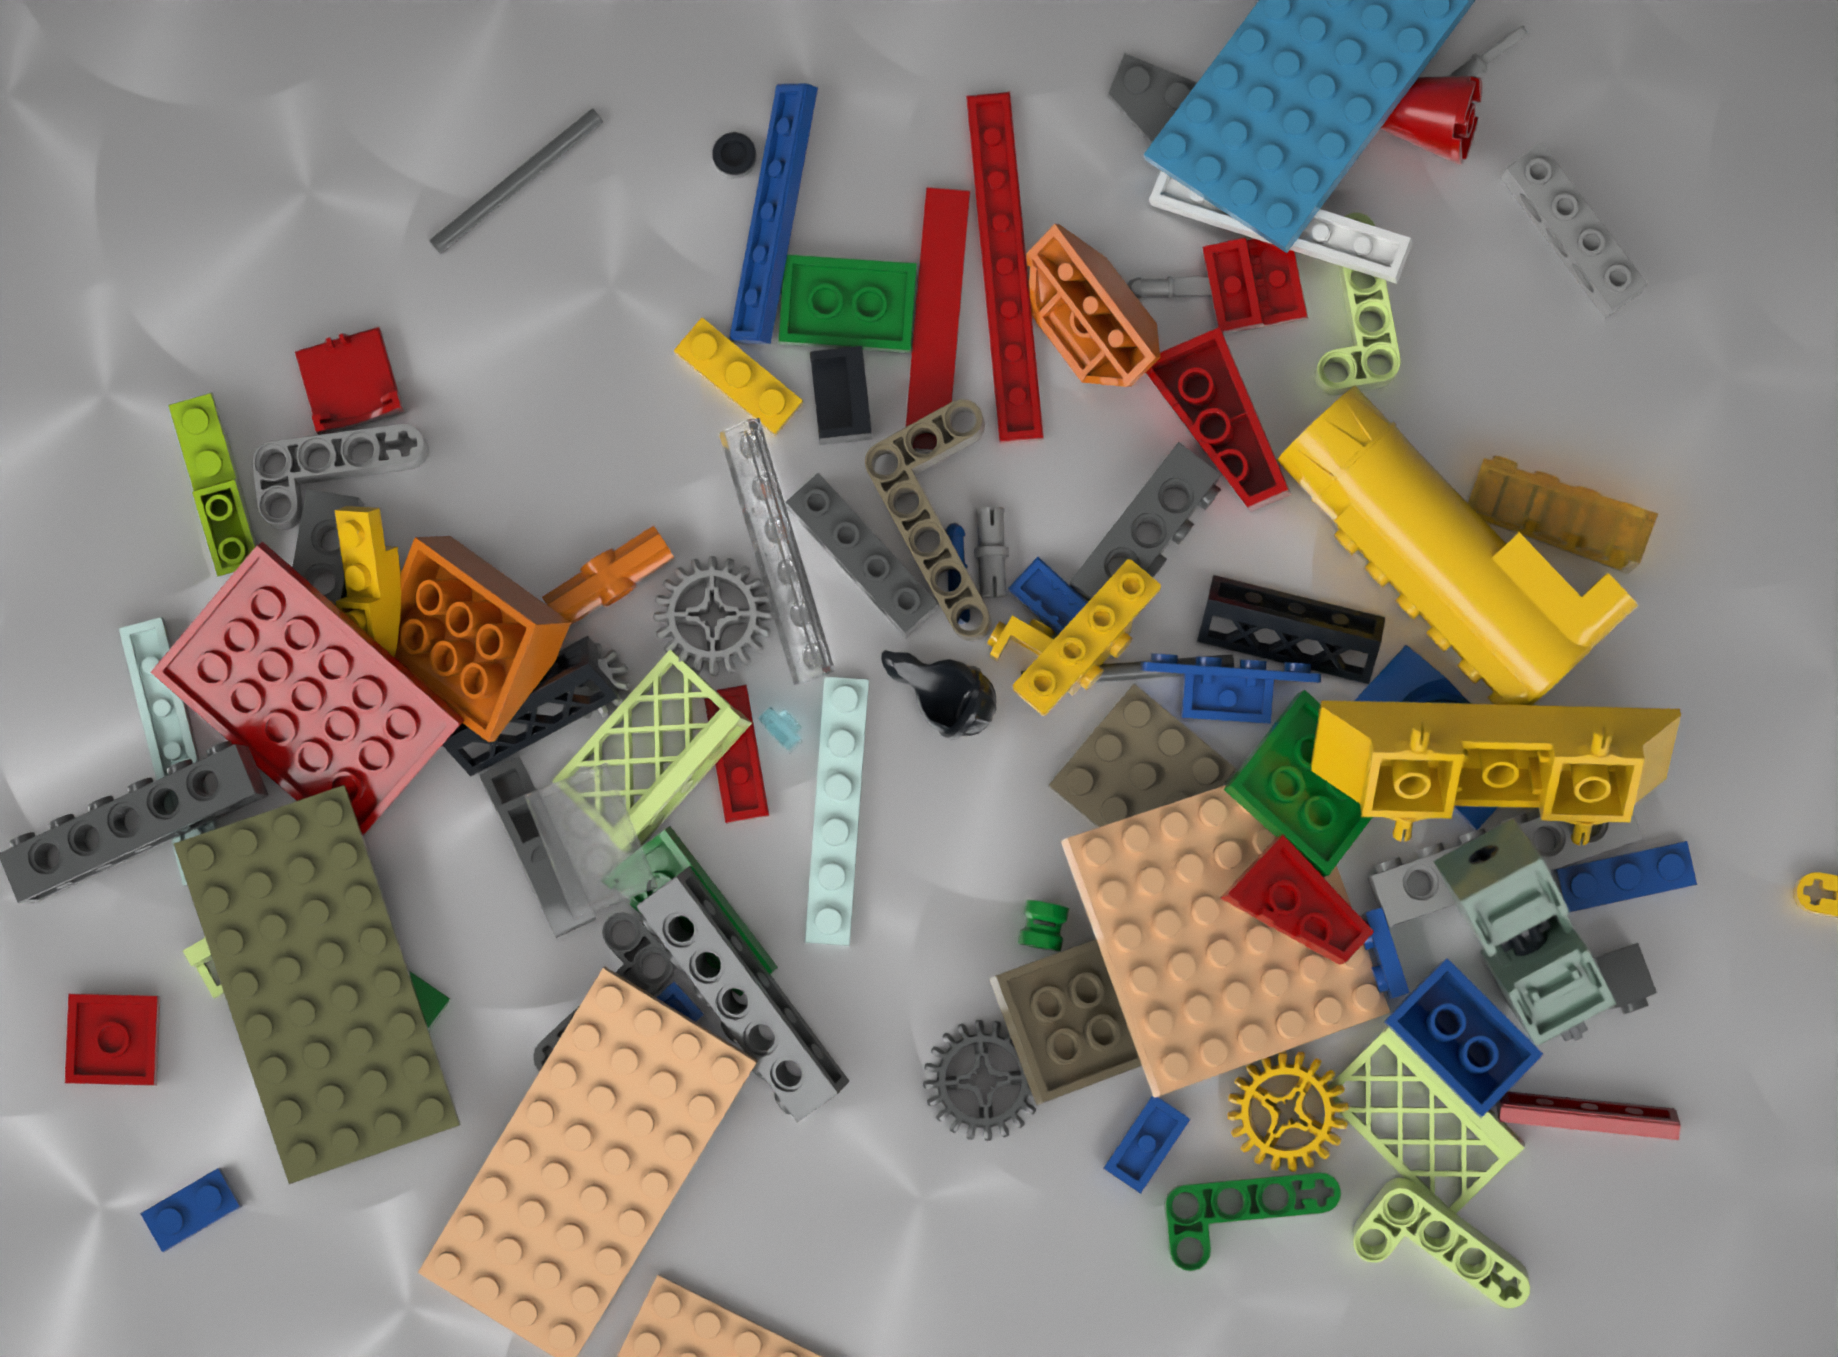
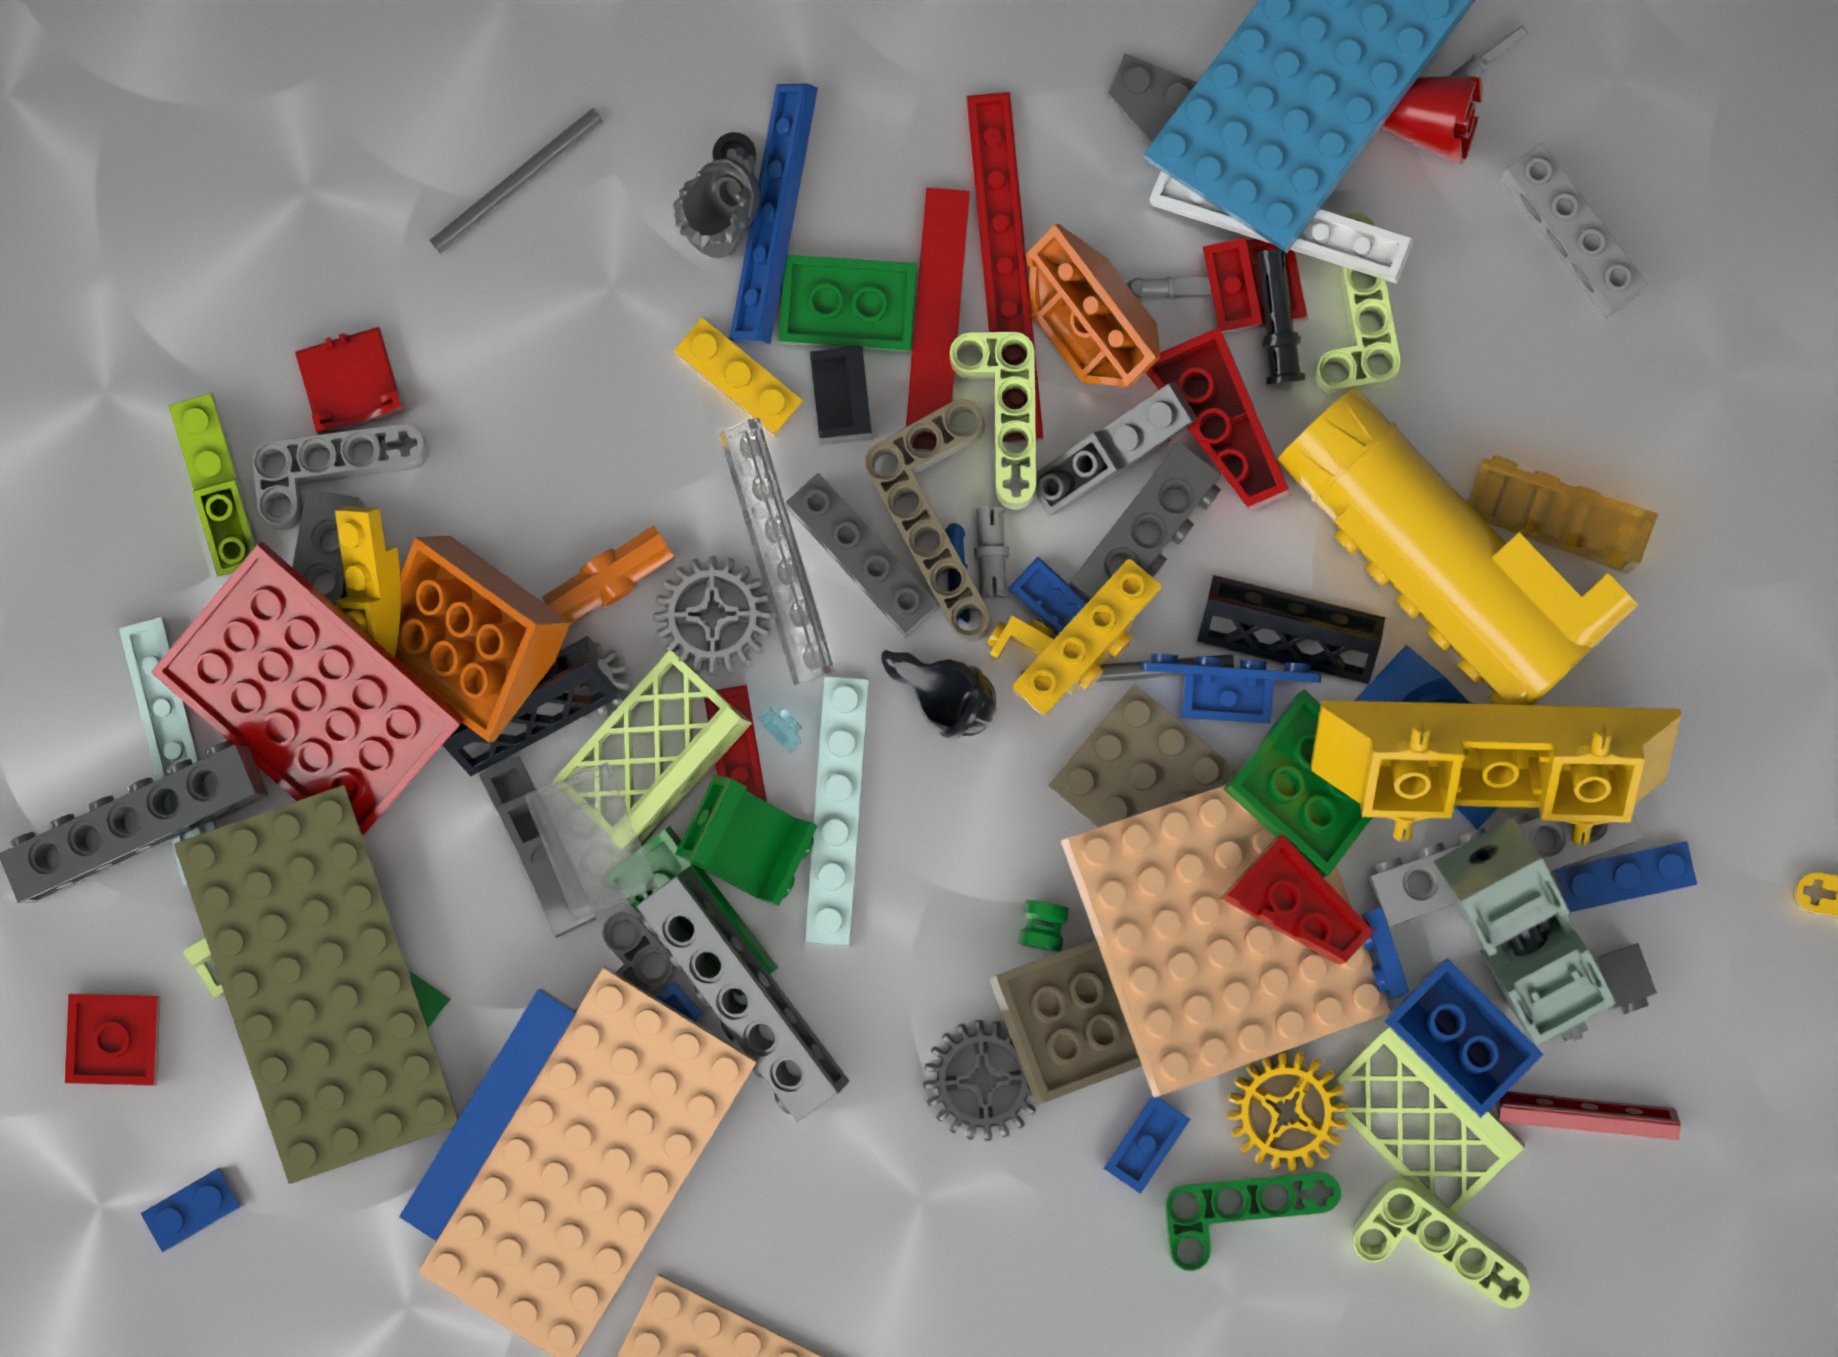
none -> blue tile [399,989,577,1241]
none -> dark grey hair [673,147,761,259]
none -> green panel [675,775,818,906]
none -> yellowish green beam [950,332,1036,510]
none -> slope [1035,382,1198,516]
none -> black pin [1257,249,1305,385]

